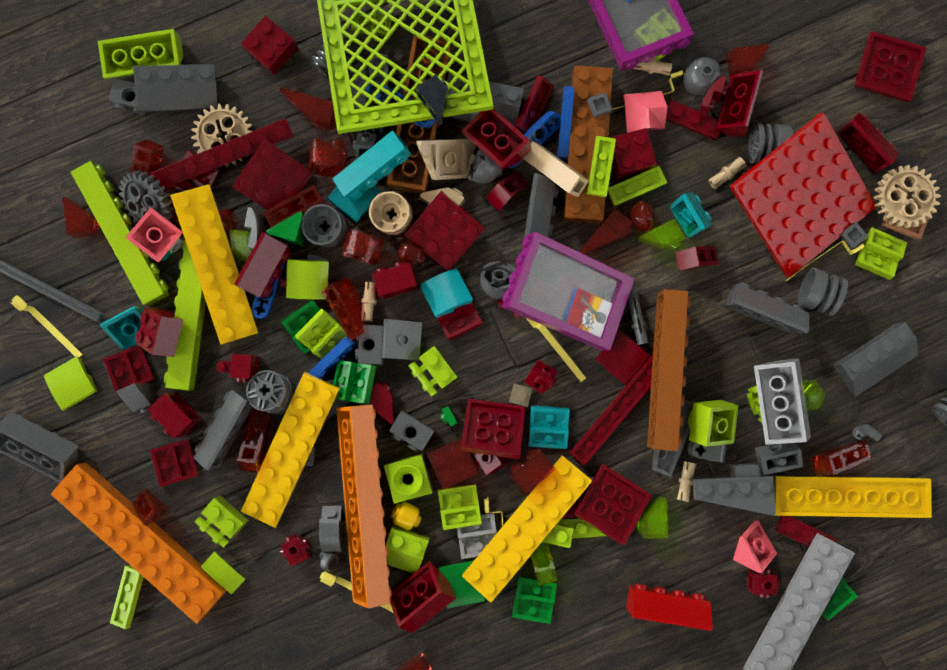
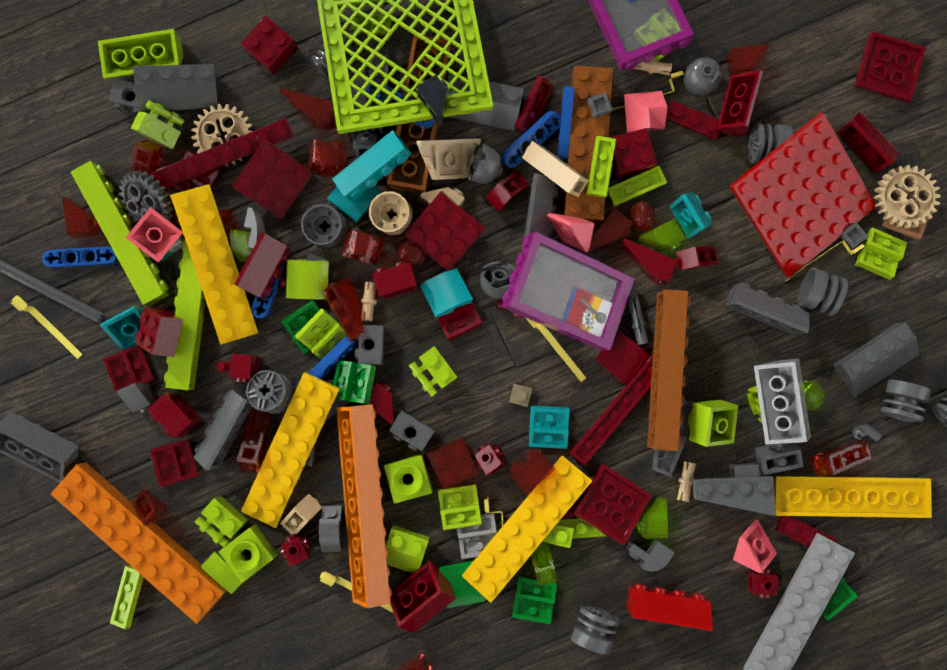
lime slope [44,356,97,411] -> none
clear red slope [263,185,324,228] -> none
green slope [267,211,305,247] -> none
dark grey tile [319,552,339,572] -> none
dark grey plate [382,319,422,360] -> none
yellow head [391,502,421,531] -> none
green plate [440,406,458,427] -> none
dark red slope [461,108,532,169] -> none
dark red plate [461,399,525,459] -> none
dark red brick [524,359,558,394] -> none
dark grey piece [687,441,727,462] -> none
dark red slope [699,76,729,117] -> none
tan pin [708,157,747,189] -> none
none -> blue beam [42,246,119,268]
none -> lime brick [131,100,184,149]
none -> lime piece [219,524,278,583]
none -> tan slope [280,494,322,535]
none -> coral slope [547,213,594,253]
none -> dark grey wheel [571,605,620,654]
none -> dark red slope [620,238,678,285]
none -> dark grey brick [626,539,675,571]
none -> dark grey wheel [880,380,931,423]

